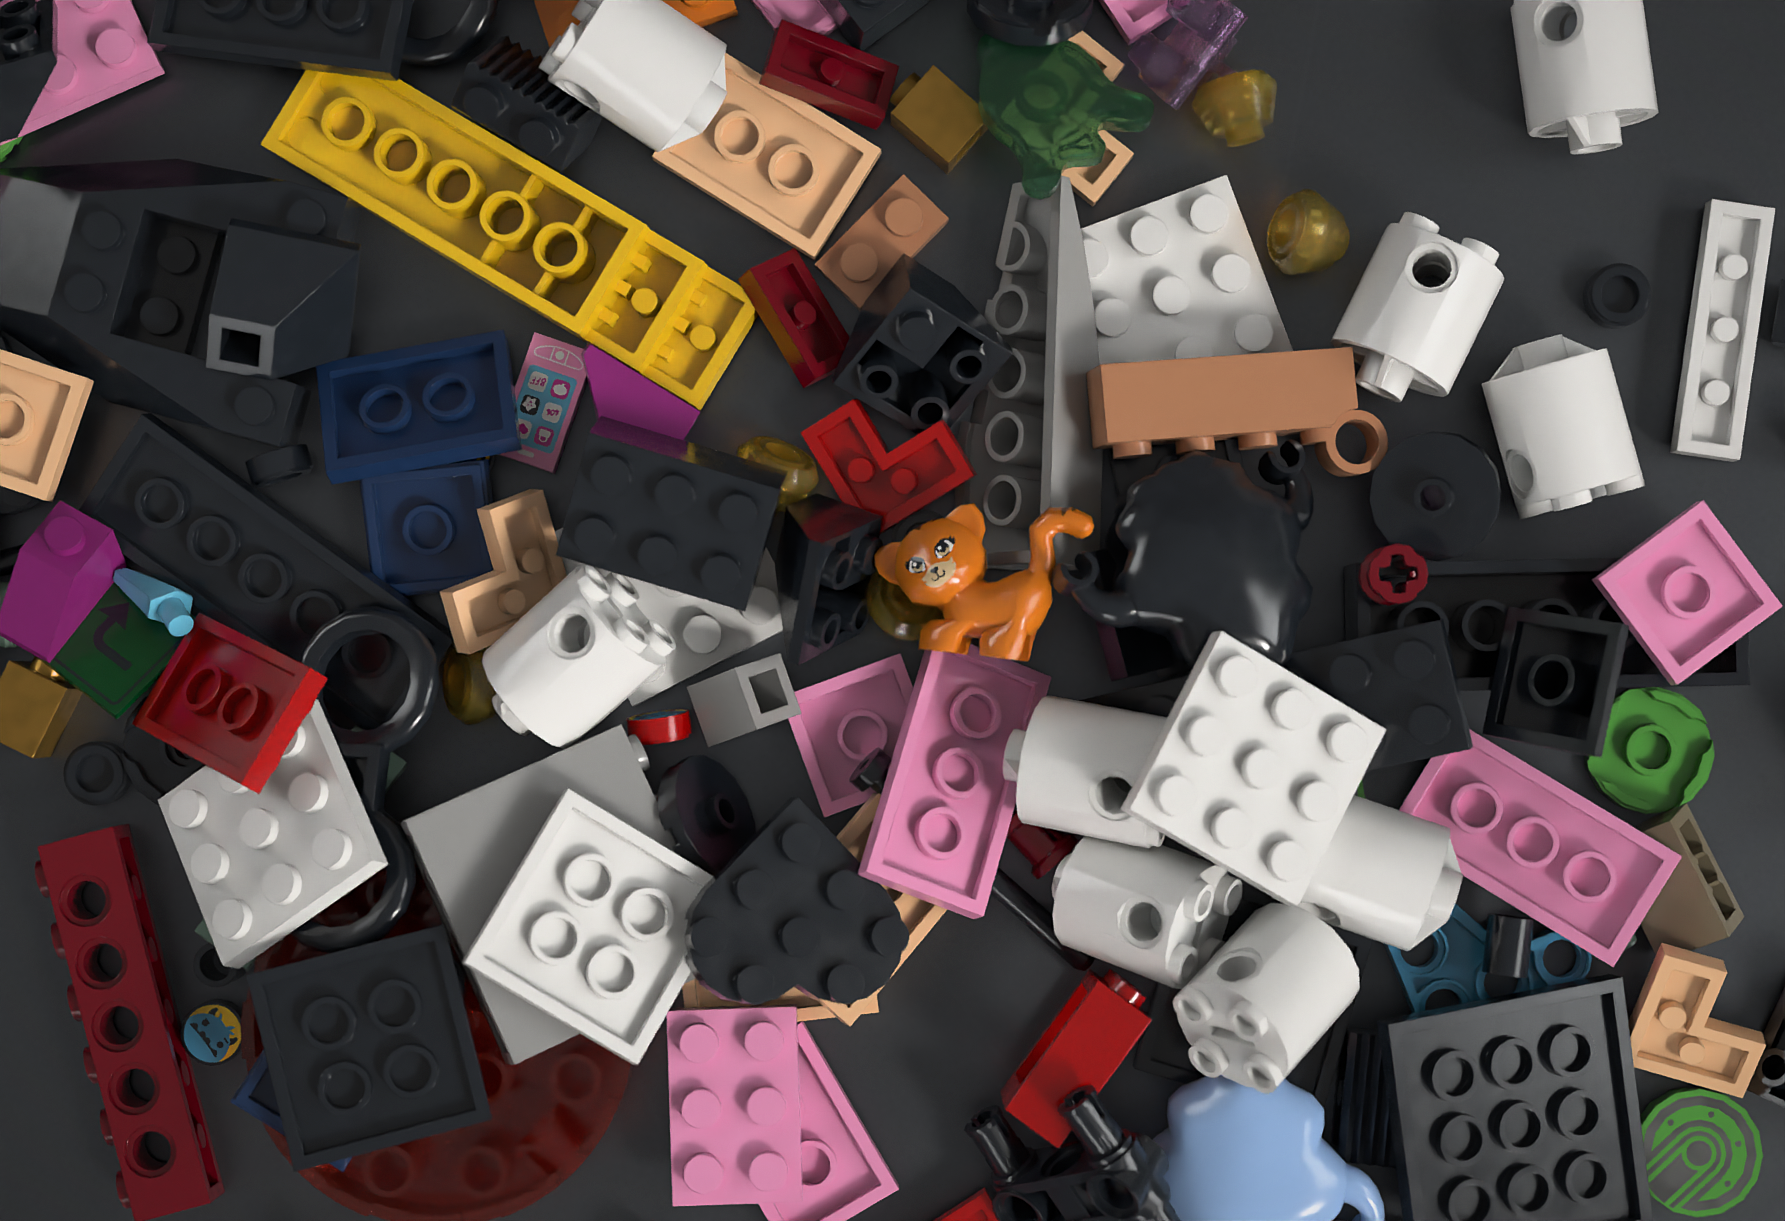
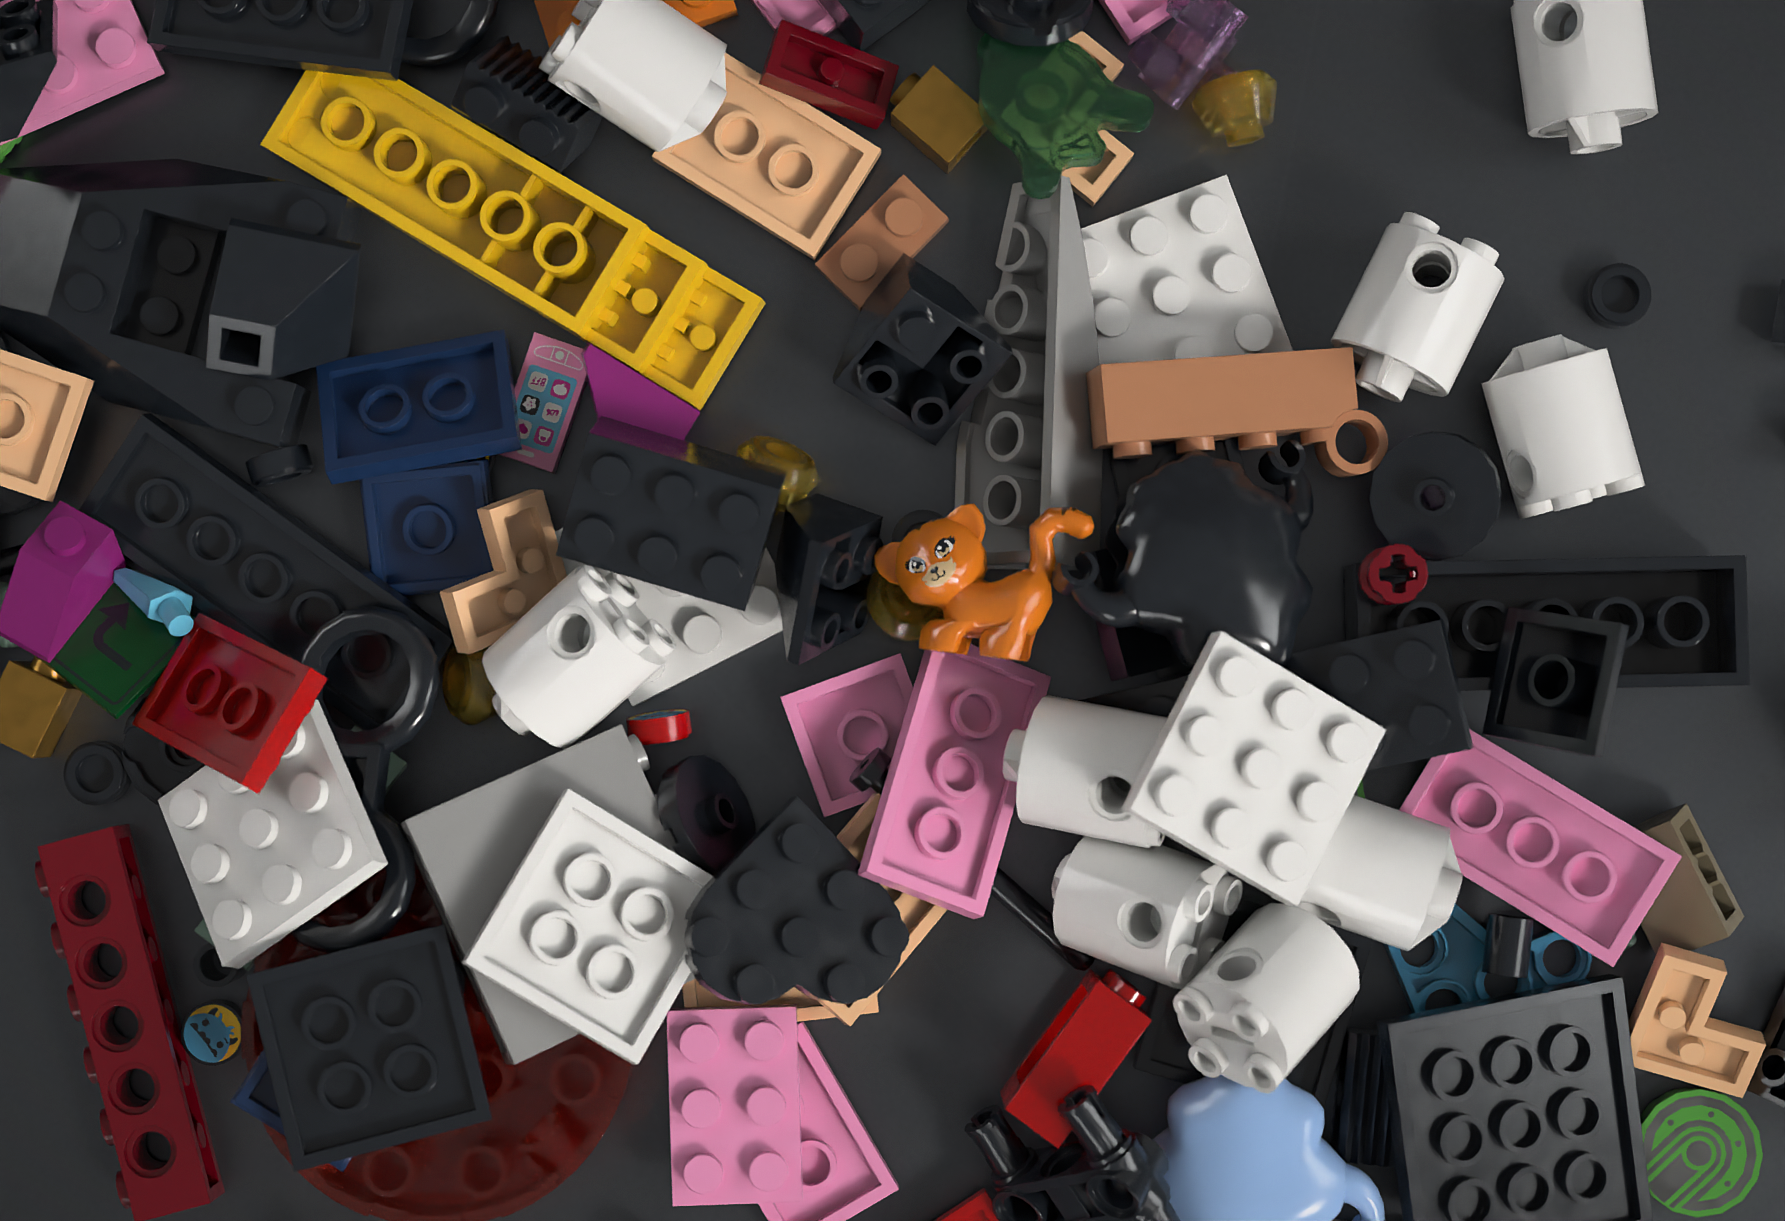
light grey brick [687,653,802,747] -> none
dark red plate [738,248,850,388] -> none
red plate [800,399,977,534] -> none
dark red bush [1006,809,1078,880] -> none
clear yellow cone [1267,189,1350,275] -> none
bright green tile [1584,687,1715,814] -> none
bright pink plate [1592,500,1782,685] -> none
white plate [1670,199,1775,462] -> none

